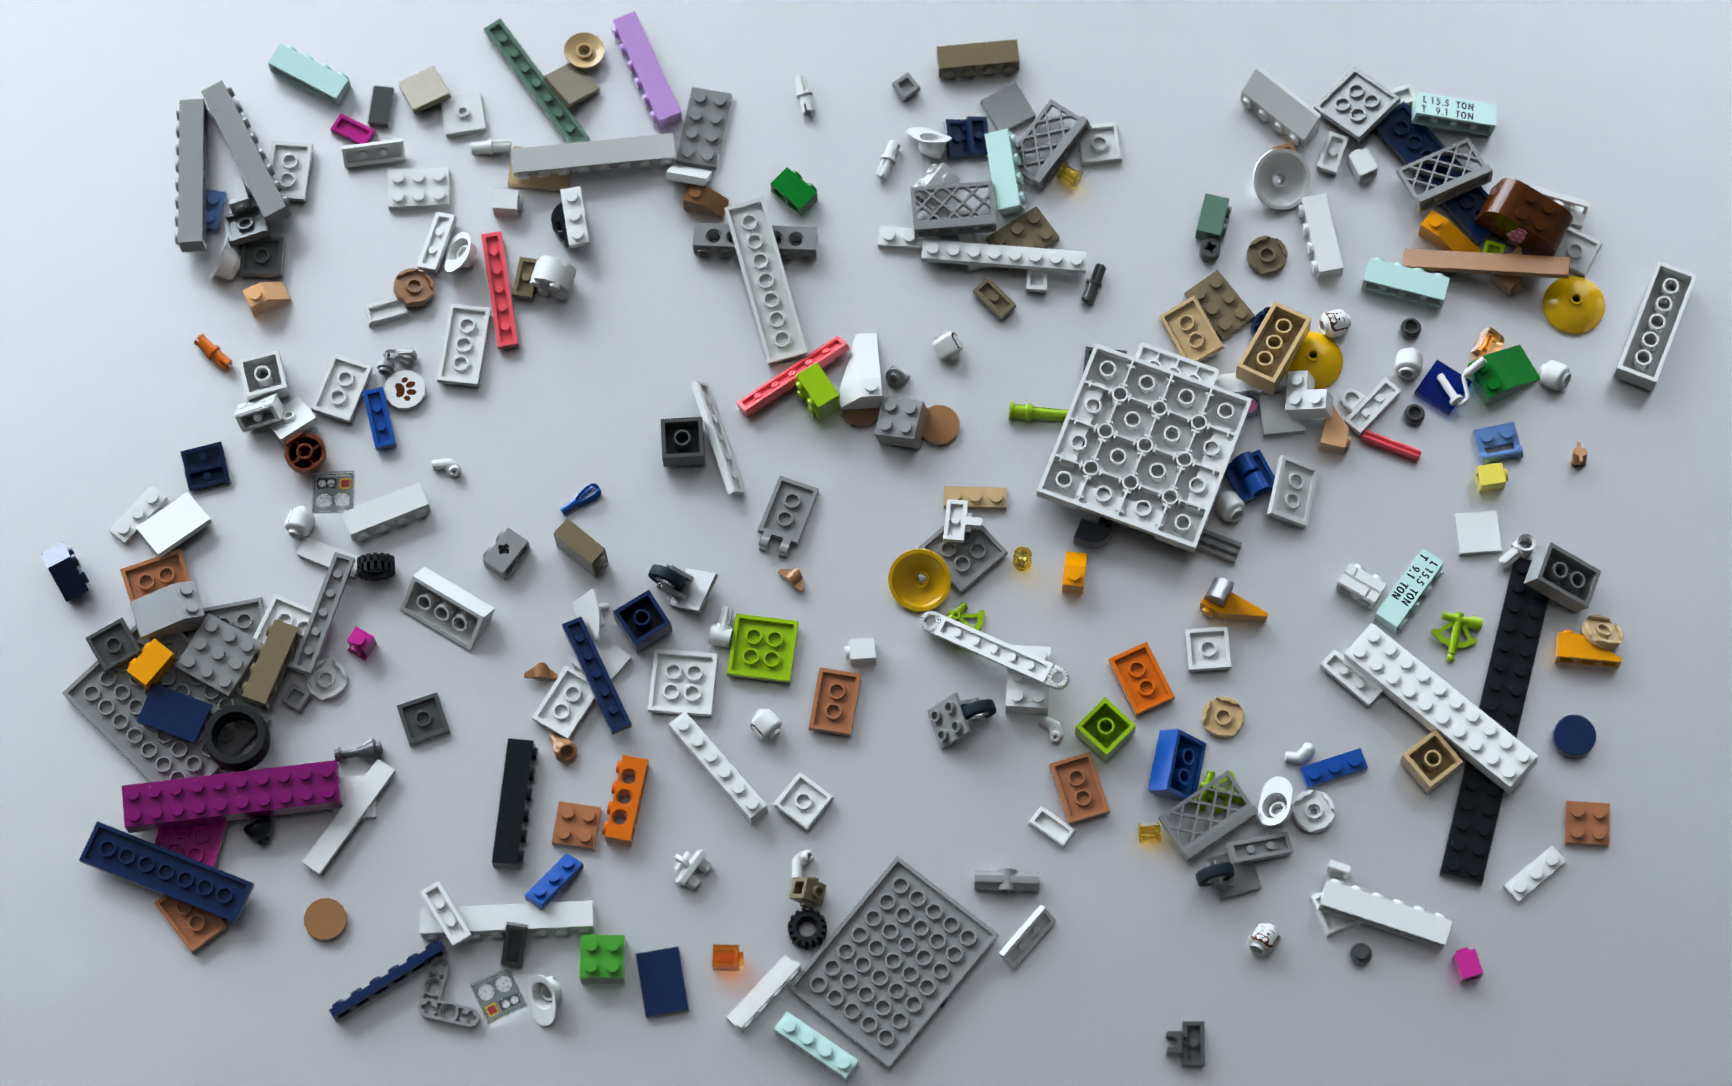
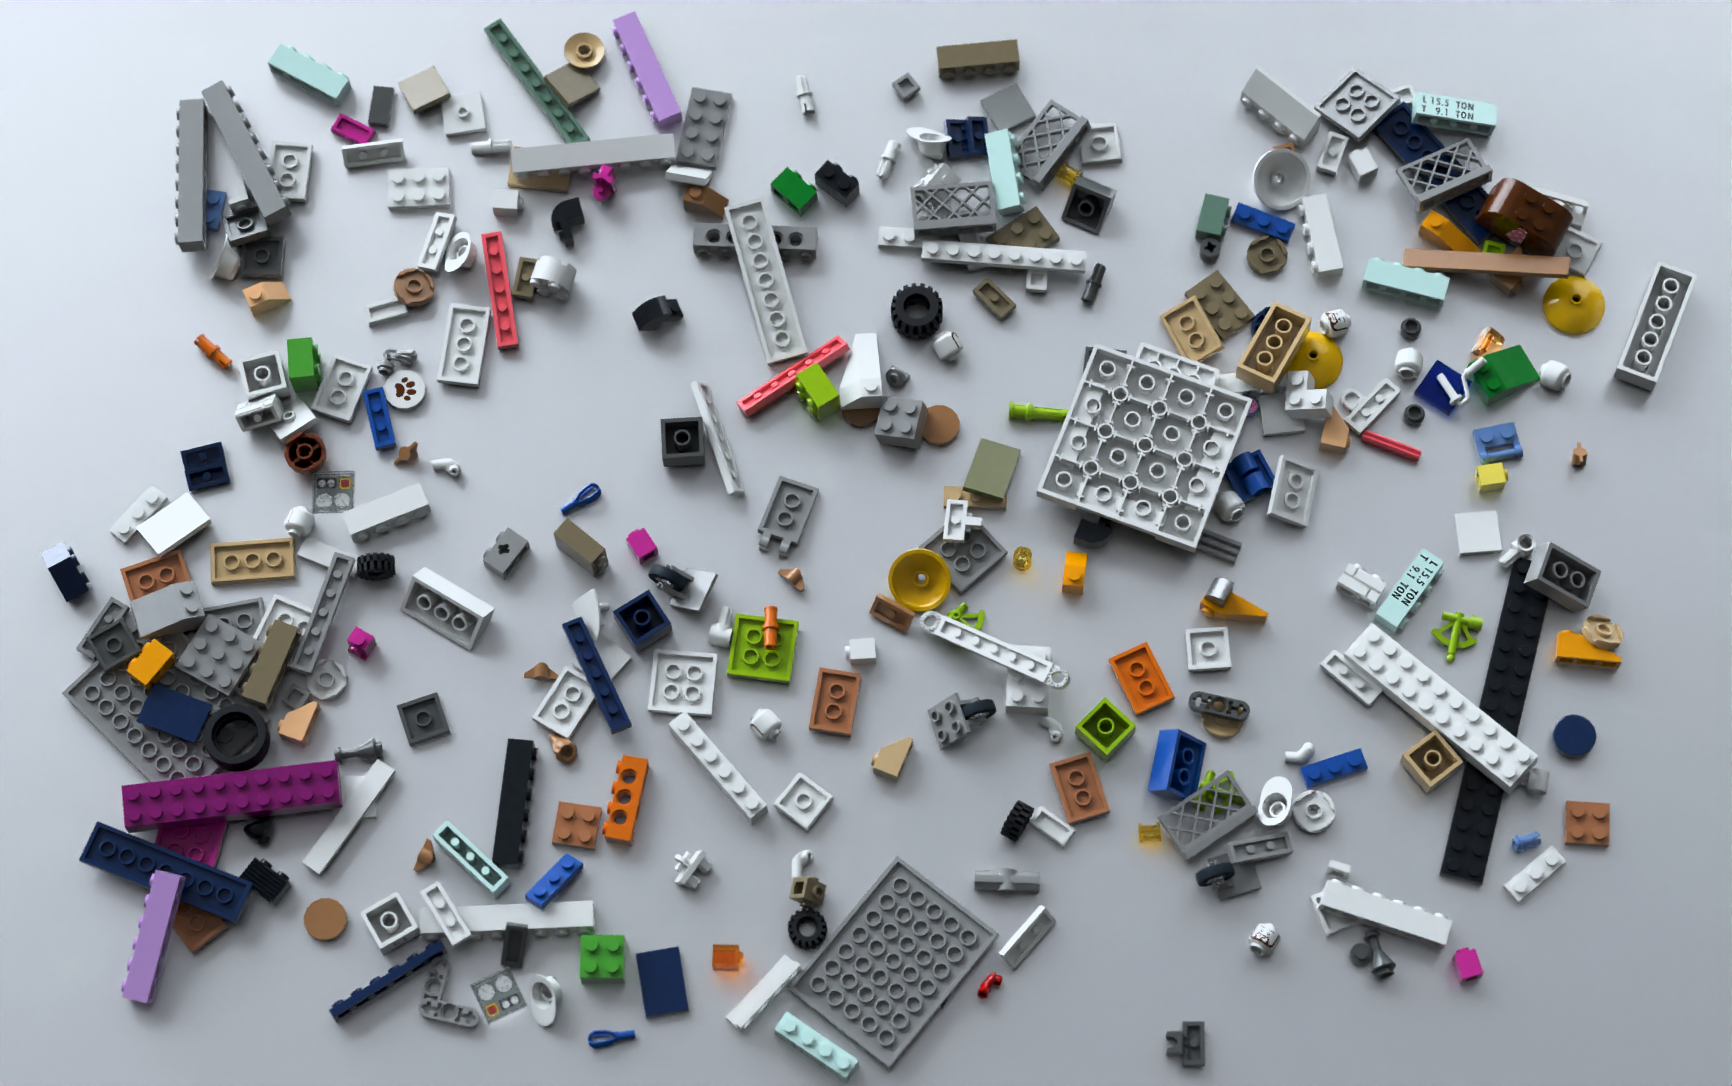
white plate [560,187,590,249] -> none
none -> light grey plate [76,597,130,661]
none -> lavender brick [121,870,186,1004]
none -> tan tile [210,537,296,586]
none -> black brick [239,857,291,906]
none -> light nougat slope [277,701,321,747]
none -> bright green brick [287,337,323,393]
none -> white brick [360,891,420,955]
none -> medium nougat piece [394,442,418,465]
none -> medium nougat piece [413,839,436,872]
none -> light aqua brick [432,820,511,899]
none -> blue piece [588,1030,635,1048]
none -> dark pink hips [592,165,617,201]
none -> dark pink brick [626,528,658,565]
none -> black brick [632,295,684,331]
none -> orange pin [762,606,779,650]
none -> black brick [815,160,859,208]
none -> medium nougat plate [869,593,916,633]
none -> tan slope [871,737,913,782]
none -> black tyre [891,283,943,340]
none -> olive tile [963,438,1021,503]
none -> red arm [977,973,1003,999]
none -> black tyre [1000,800,1034,842]
none -> dark grey slope [1061,176,1117,234]
none -> dark grey beam [1188,691,1250,722]
none -> blue plate [1231,202,1296,244]
none -> dark grey piece [1364,929,1396,979]
none -> medium blue pin [1512,831,1541,852]
none -> white axle [1519,768,1550,795]

